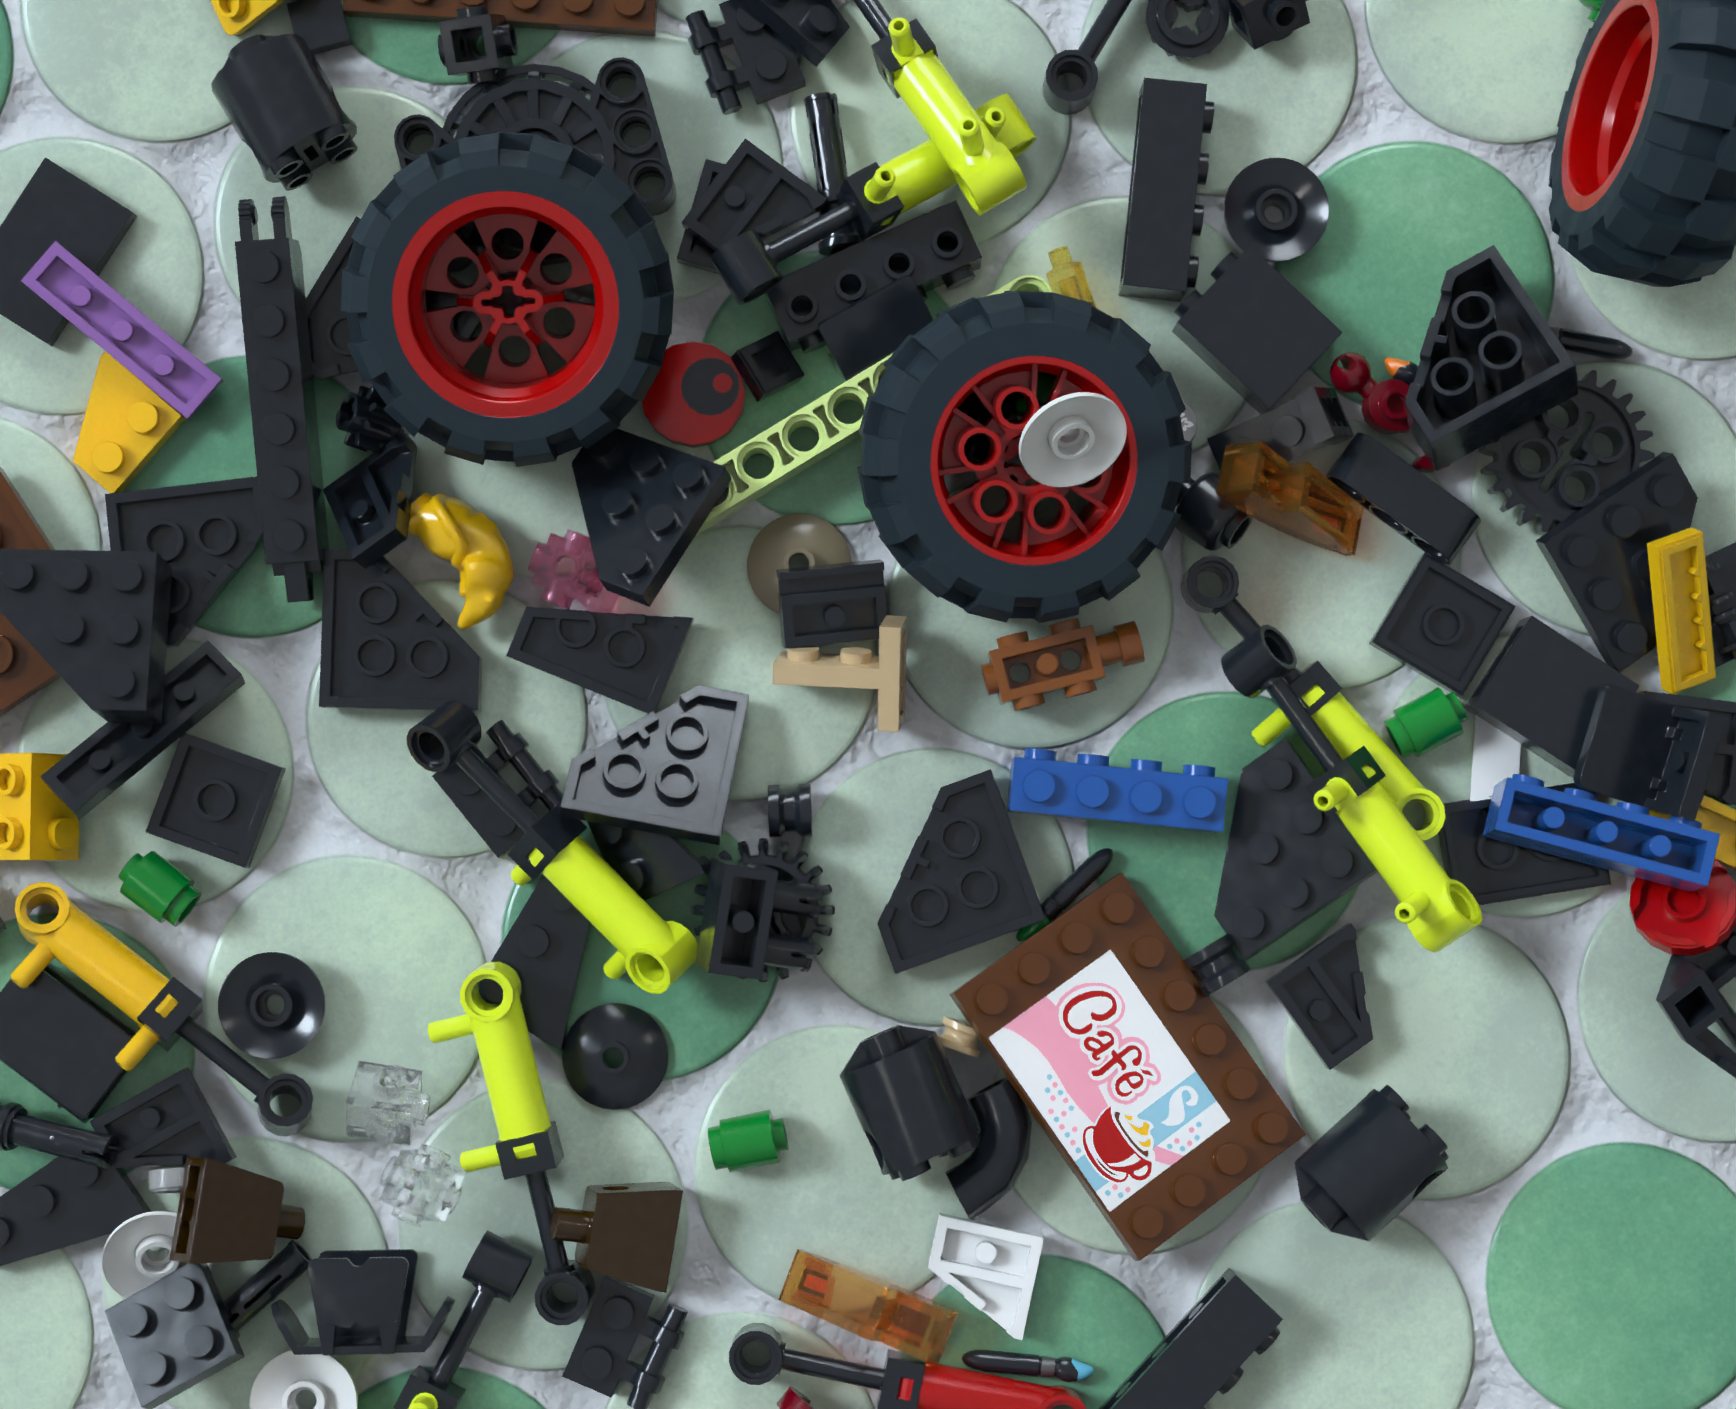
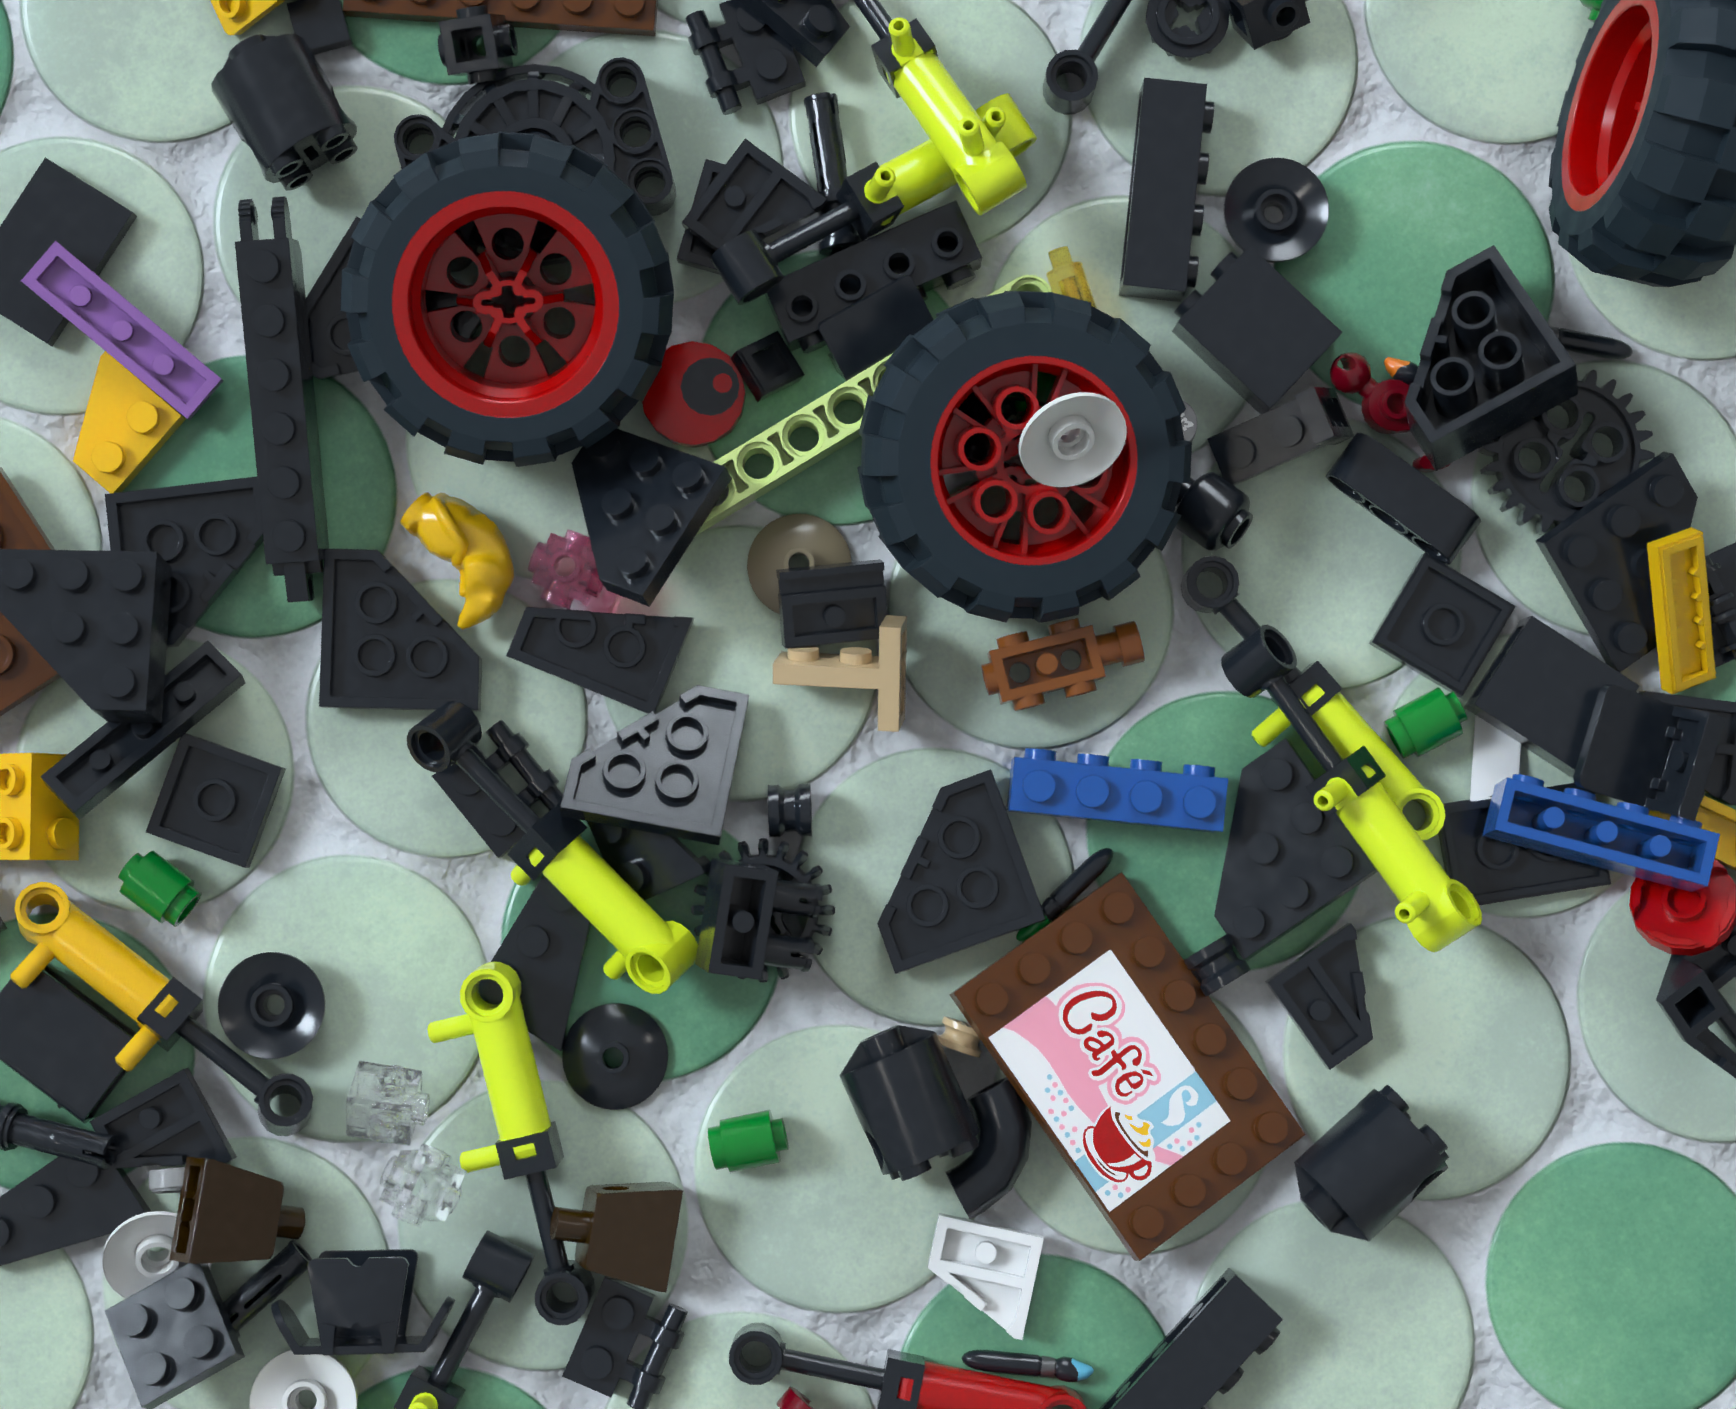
black wing [323,431,417,569] -> none
black gear [336,385,401,453] -> none
clear orange slope [778,1249,958,1362] -> none
clear orange slope [1216,441,1364,556] -> none

